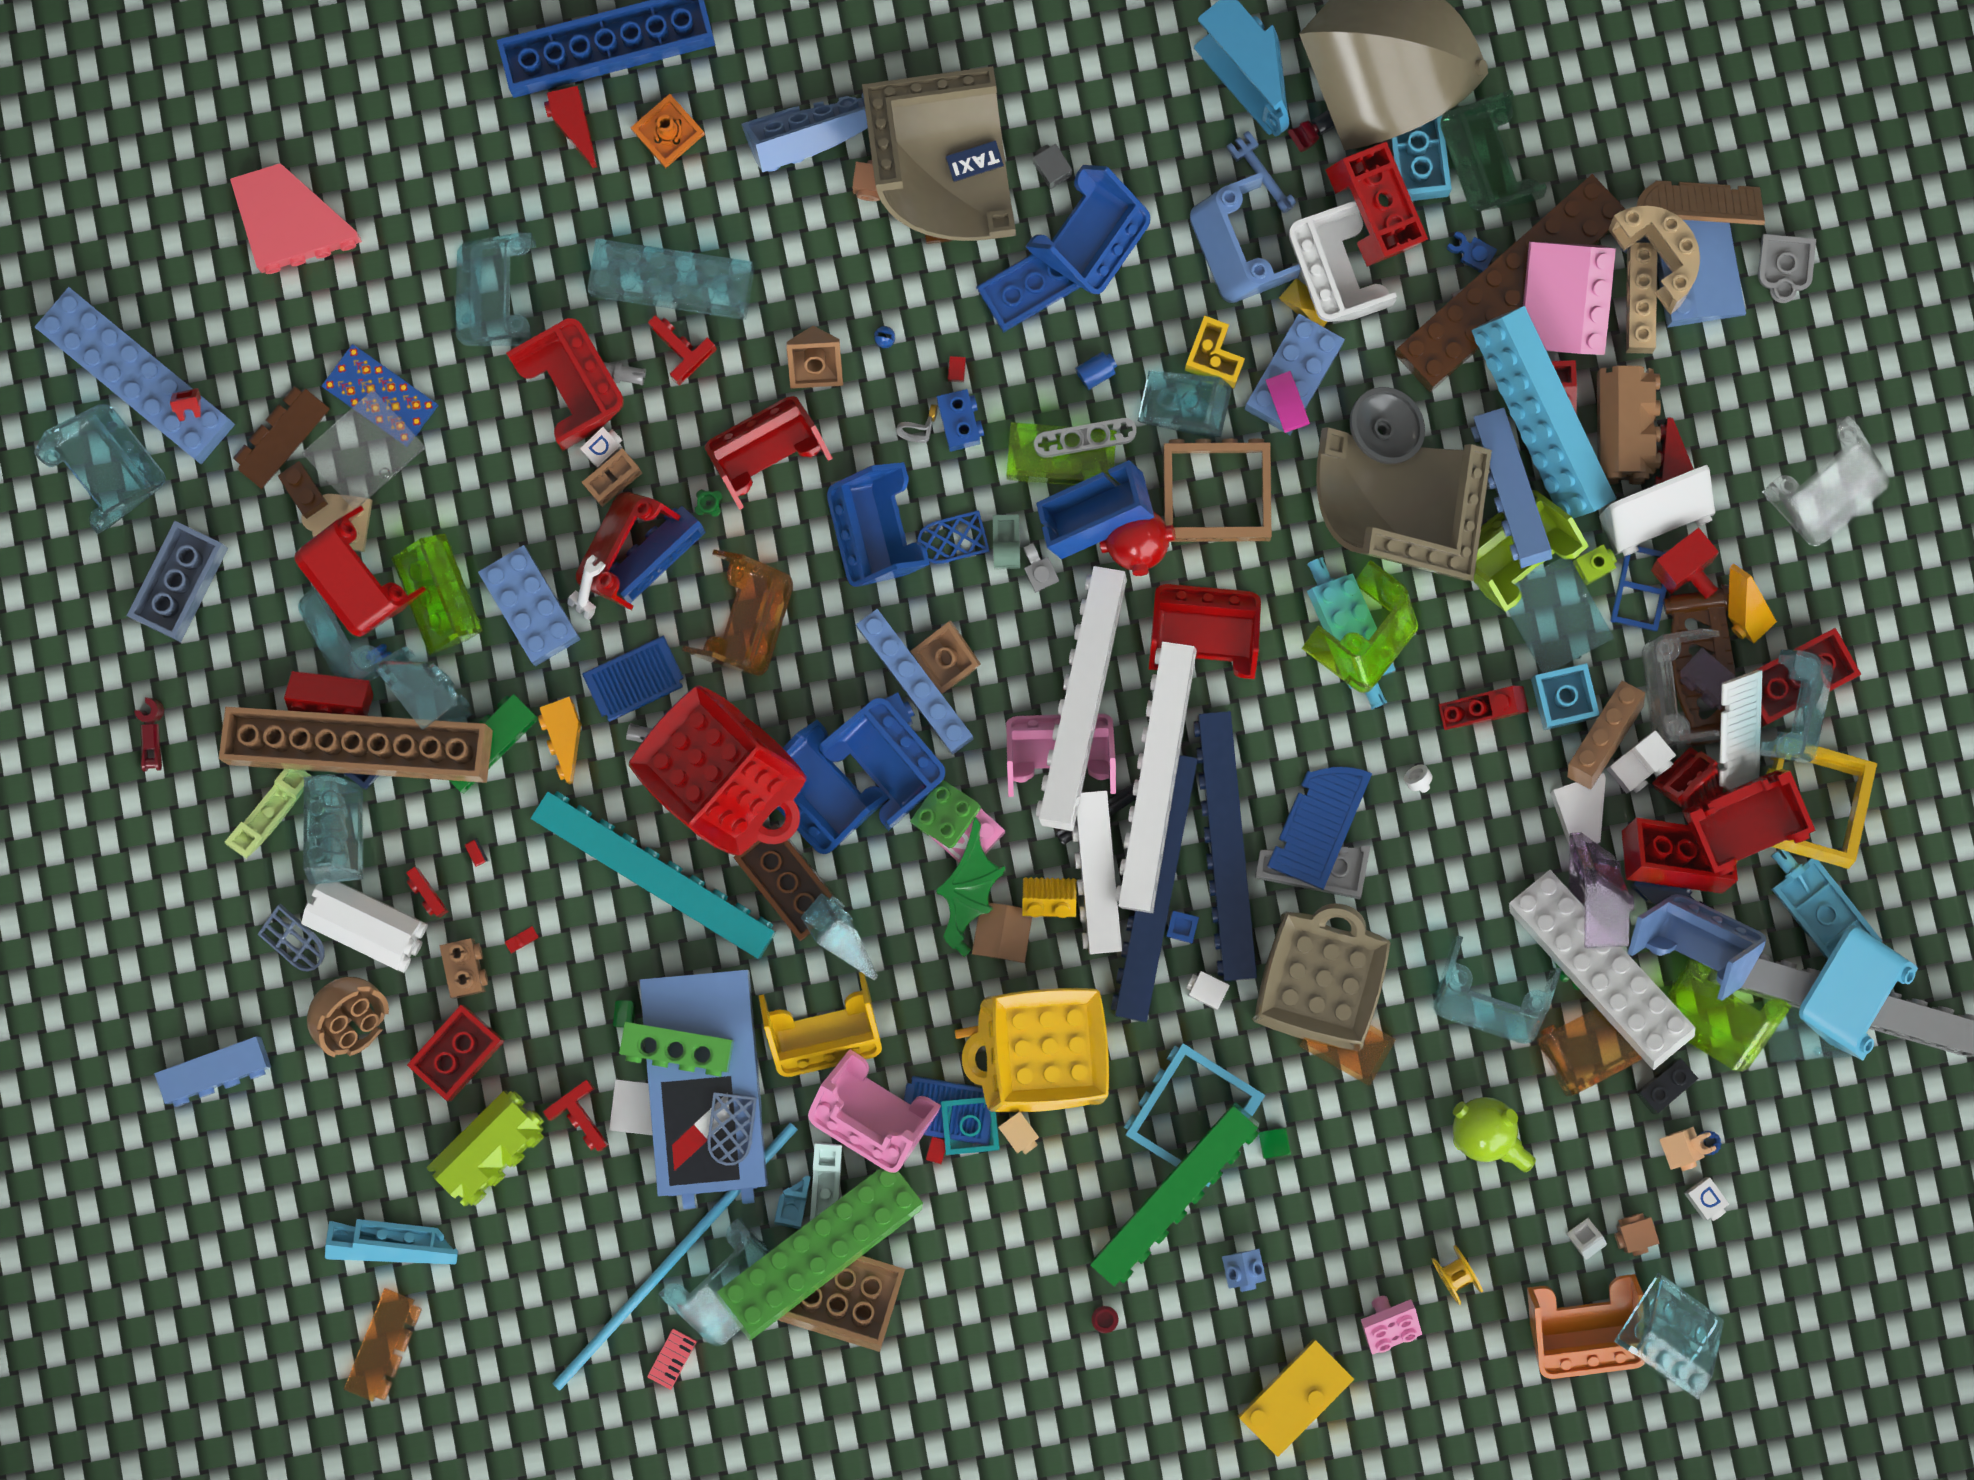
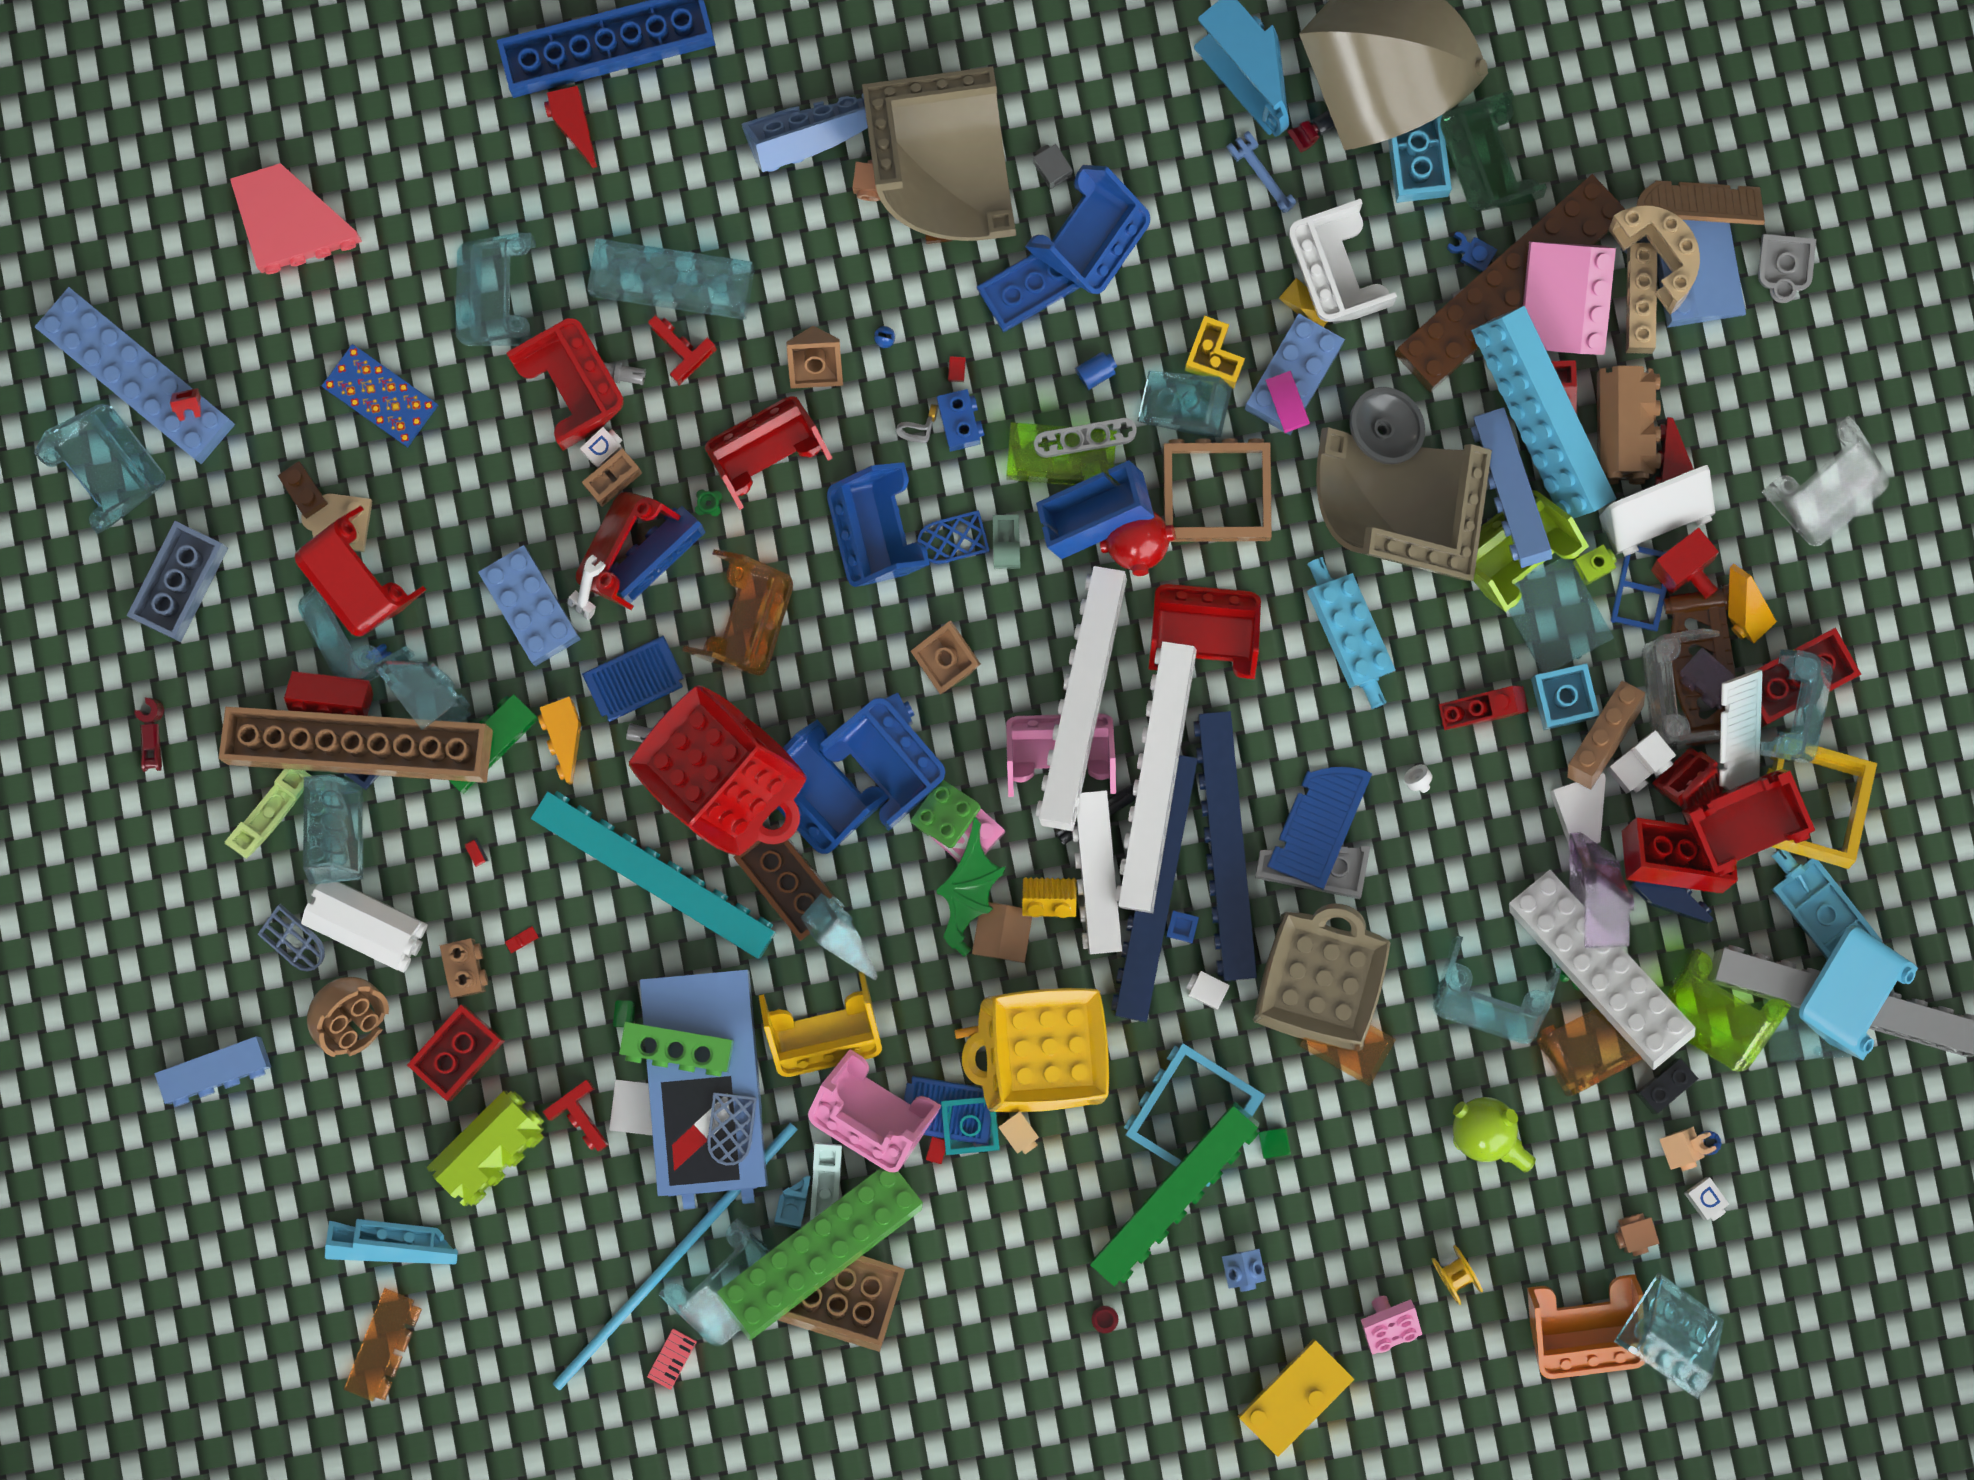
reddish brown windscreen [233,386,330,489] -> none
clear piece [302,390,426,510] -> none
clear neon green slope [392,533,483,655] -> none
red plate [406,867,449,918] -> none
orange plate [630,94,705,169] -> none
medium blue brick [856,609,973,755] -> none
dark blue tile [946,141,1004,182] -> none
light grey plate [1023,543,1059,593] -> none
medium blue windscreen [1190,172,1301,303] -> none
clear neon green windscreen [1301,560,1418,693] -> none
red plate [1325,142,1428,267] -> none
white slope [1566,1218,1607,1260] -> none
medium blue windscreen [1628,894,1766,1001] -> none

